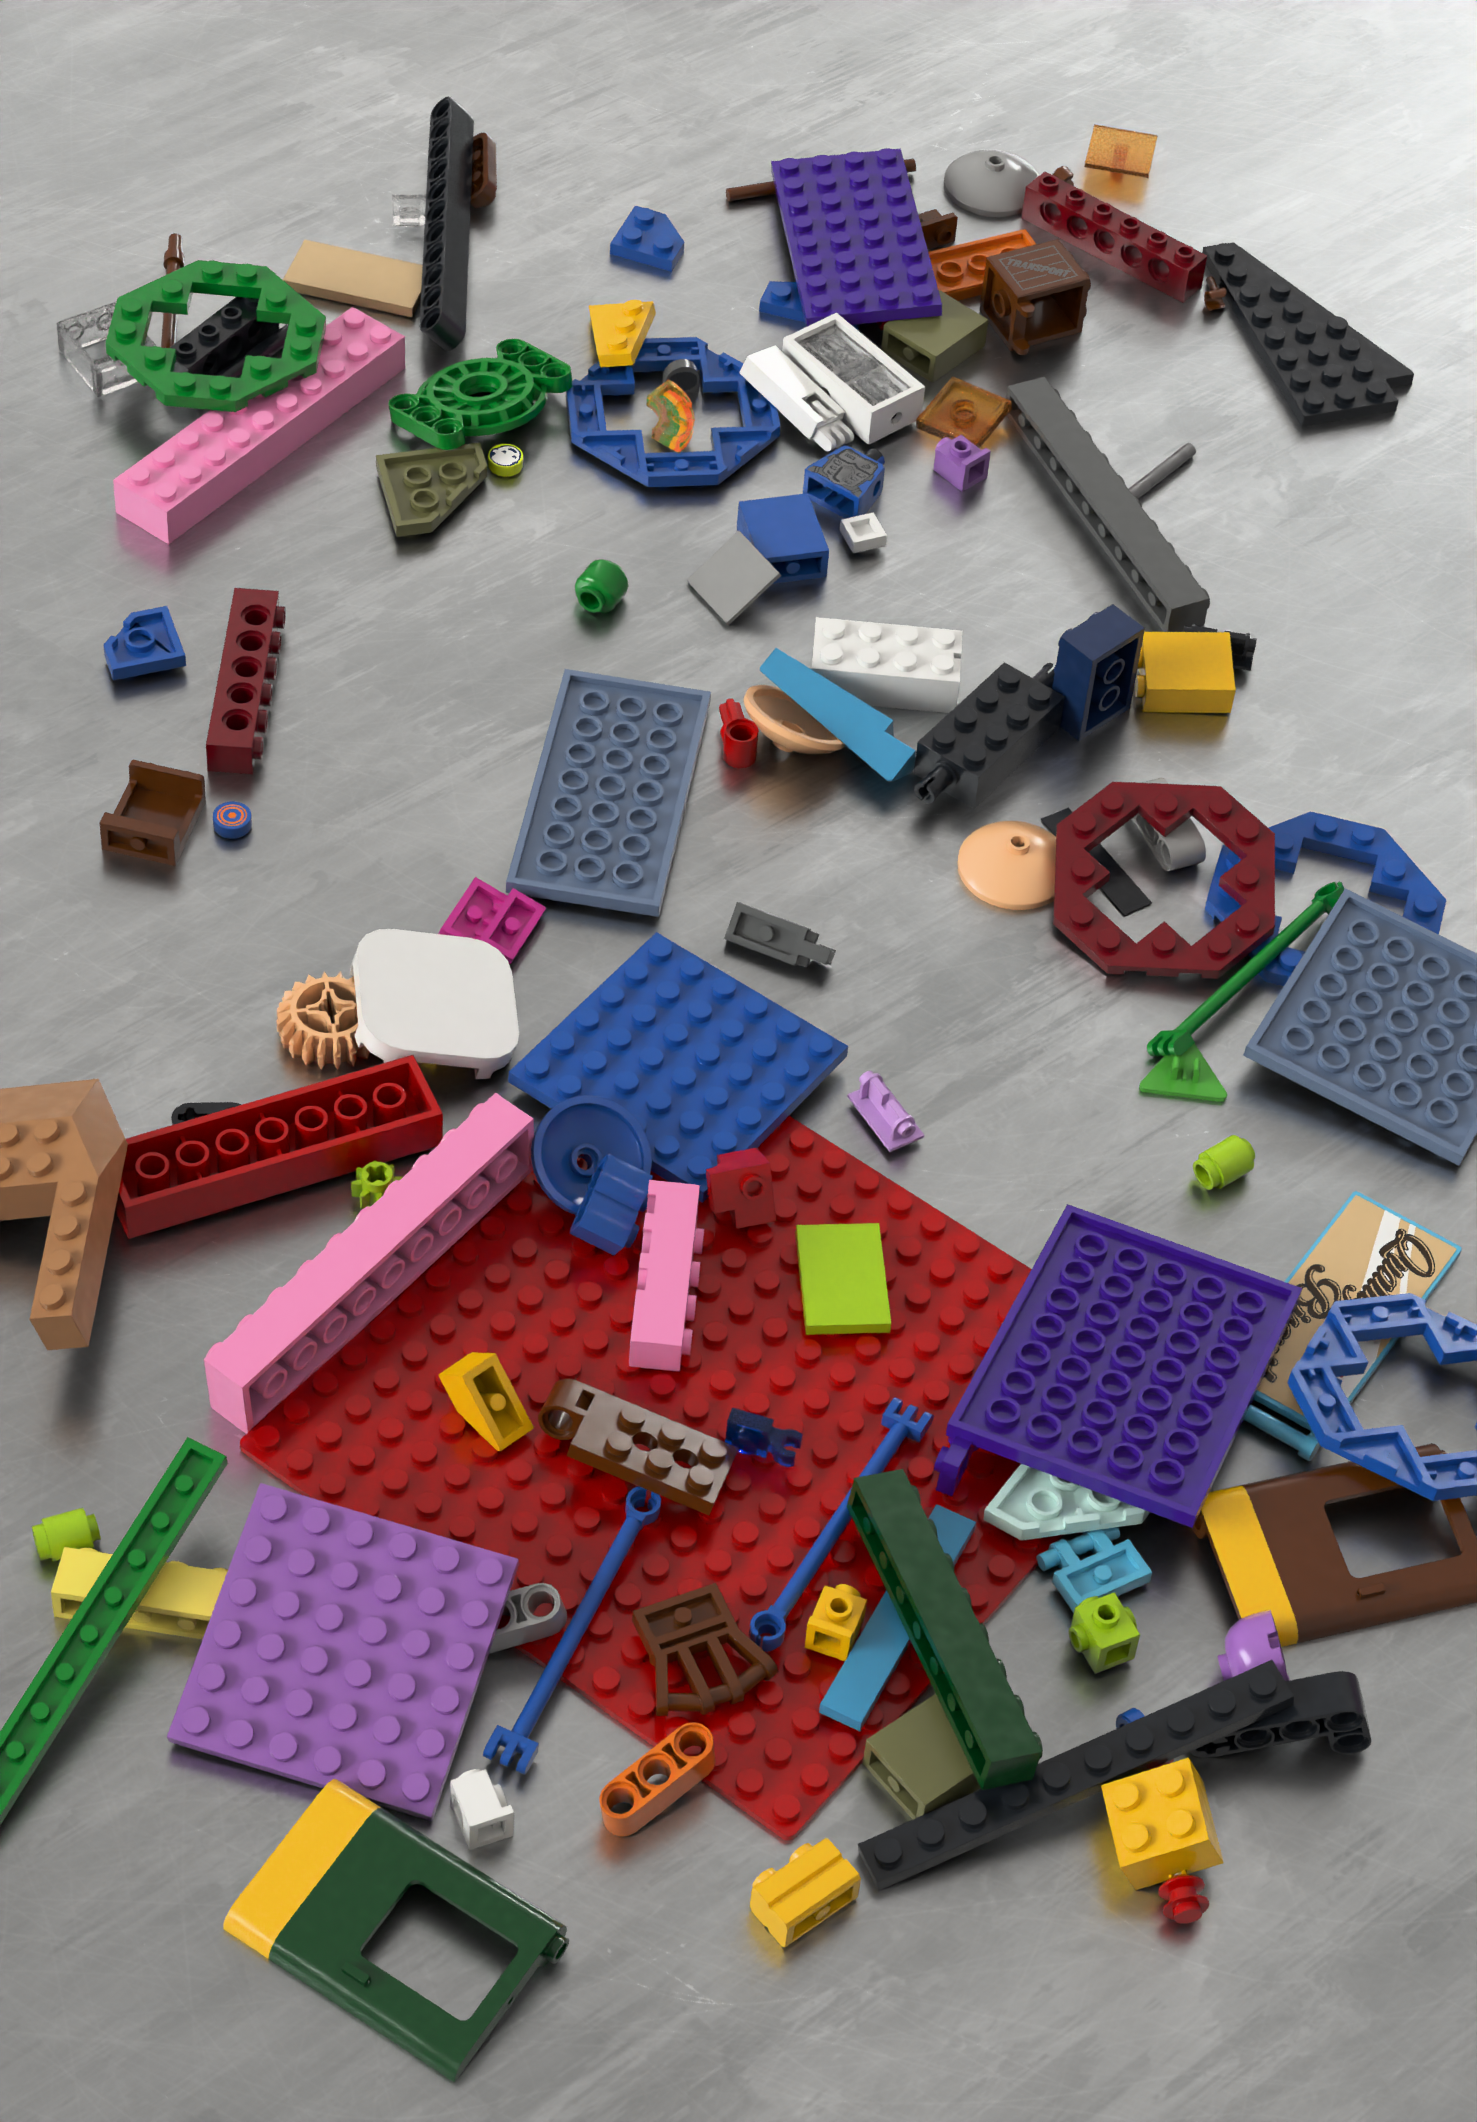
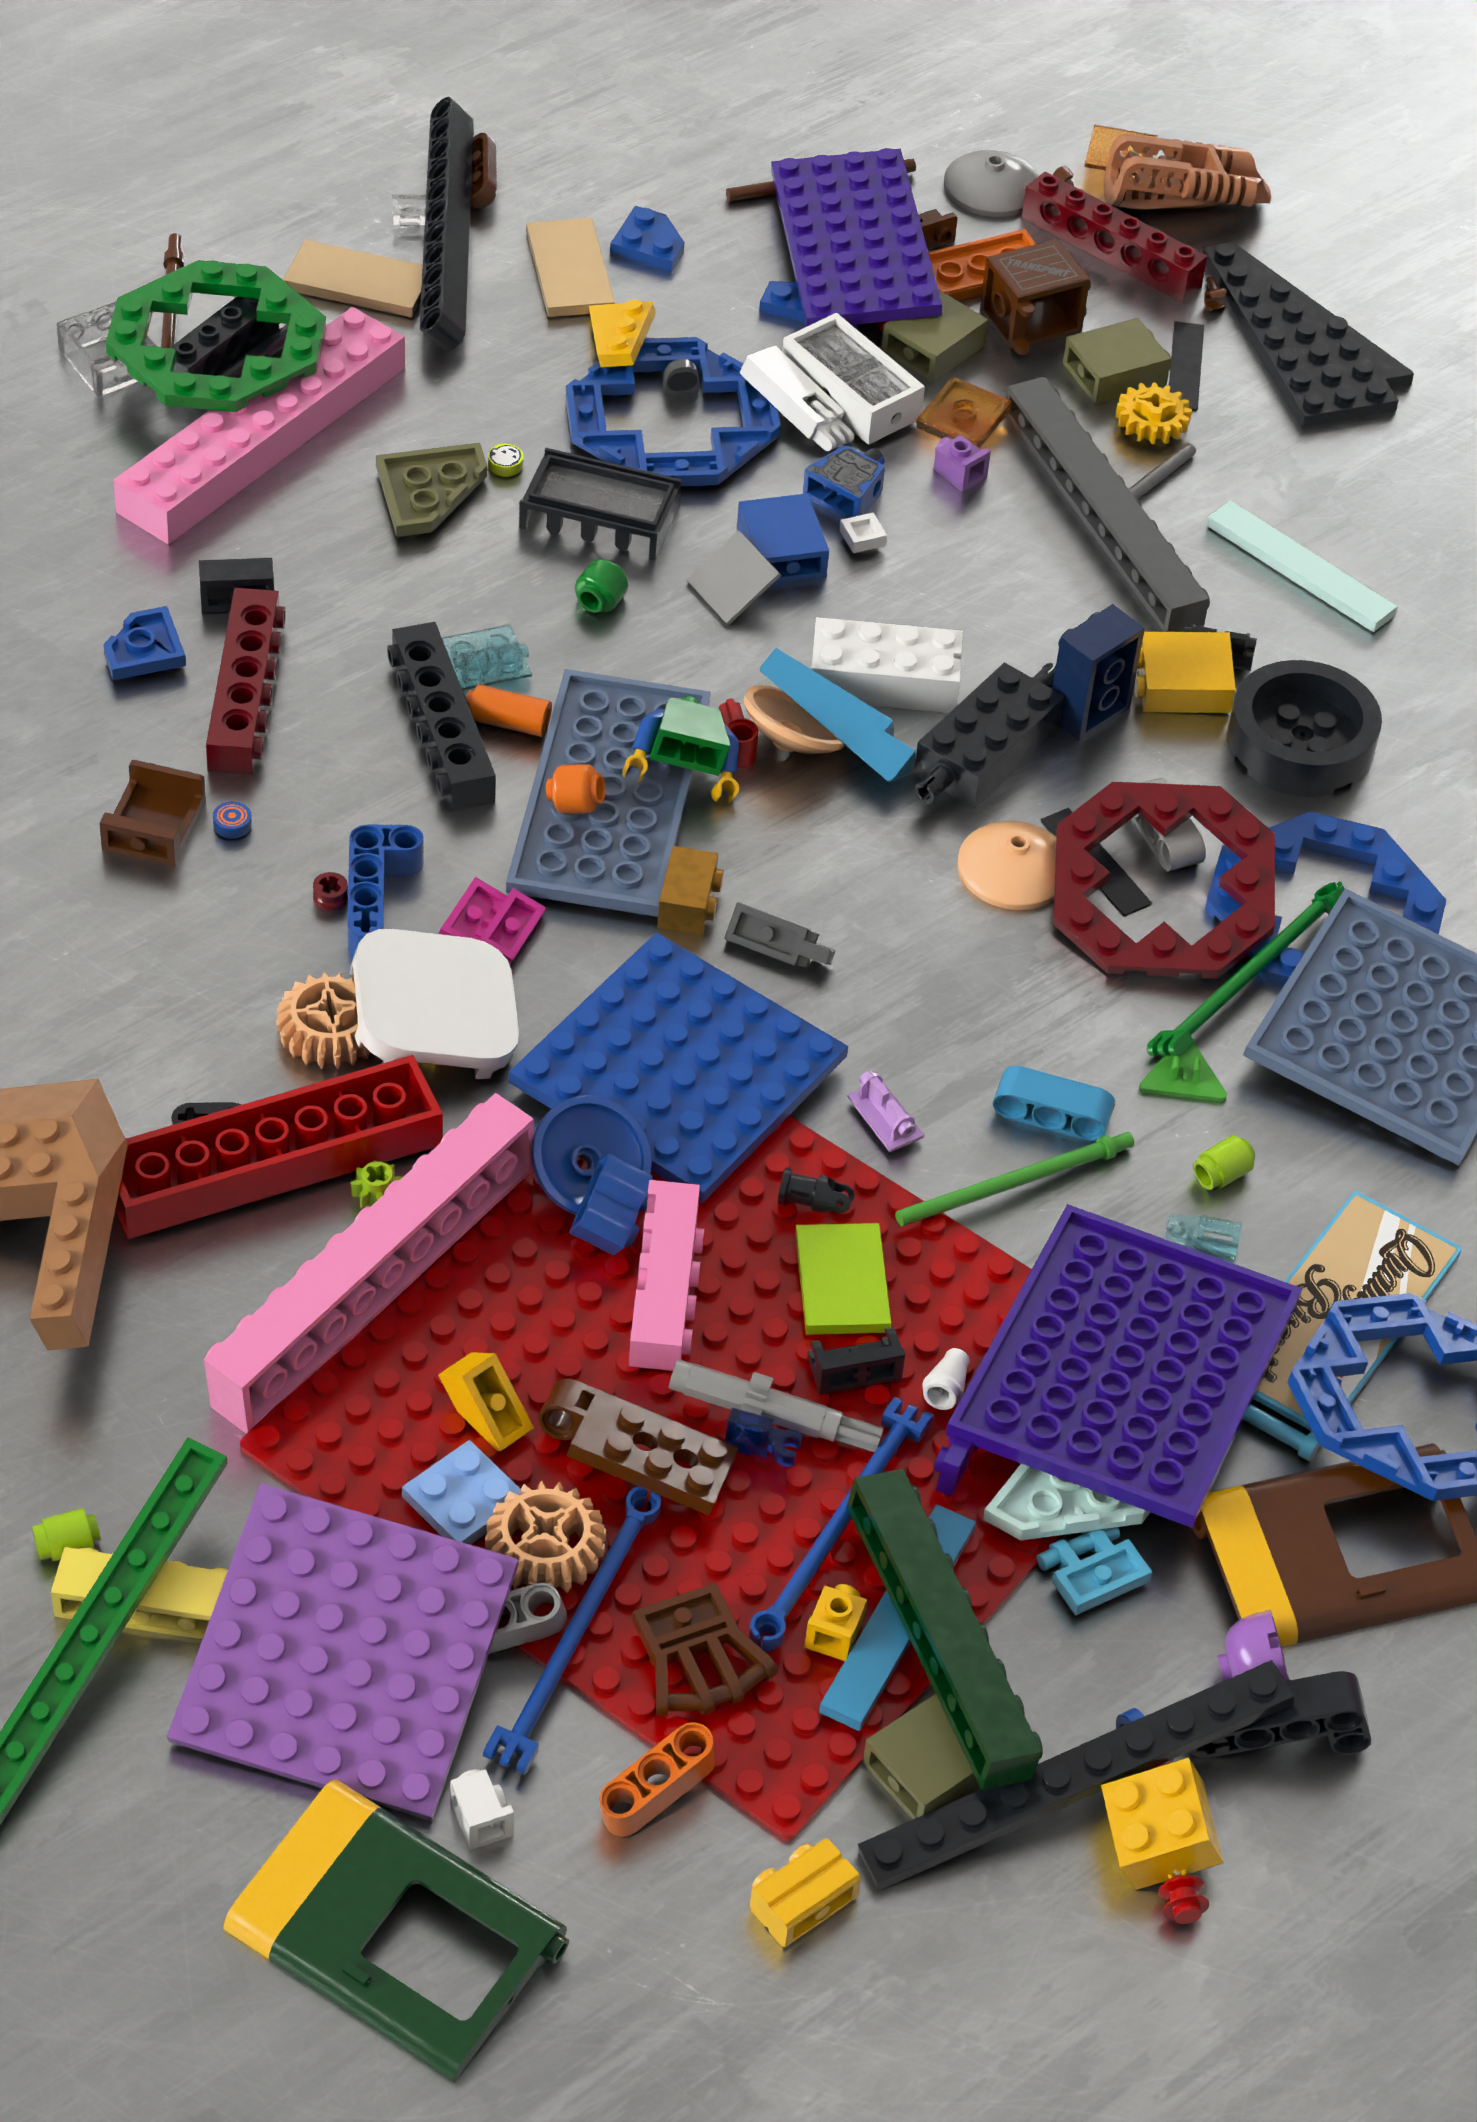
green piece [388,339,573,450] -> none
clear yellow tile [646,379,695,453] -> none
red brick [706,1148,776,1229] -> none
lime brick [1069,1592,1140,1674] -> none
none -> black hinge [199,558,274,613]
none -> dark red bush [313,872,348,911]
none -> blue beam [348,824,424,959]
none -> black brick [387,622,496,811]
none -> light blue plate [402,1440,520,1545]
none -> clear light blue hinge [442,624,532,690]
none -> orange brick [466,684,552,738]
none -> light nougat gear [485,1480,606,1593]
none -> black window [519,448,682,561]
none -> tan tile [526,218,615,317]
none -> orange head [546,764,605,814]
none -> green torso [622,696,739,803]
none -> pearl gold brick [657,846,724,935]
none -> light grey piece [668,1359,883,1452]
none -> black piece [778,1167,855,1213]
none -> black hinge [807,1327,905,1395]
none -> bright green bar [895,1132,1134,1227]
none -> white cone [922,1348,970,1410]
none -> dark azure beam [993,1065,1115,1141]
none -> olive brick [1063,318,1172,405]
none -> nougat connector [1104,134,1271,211]
none -> yellow gear [1115,383,1192,444]
none -> clear light blue hinge [1165,1215,1243,1259]
none -> black sticker [1169,321,1204,410]
none -> light aqua tile [1207,500,1398,633]
none -> black brick [1227,660,1382,797]

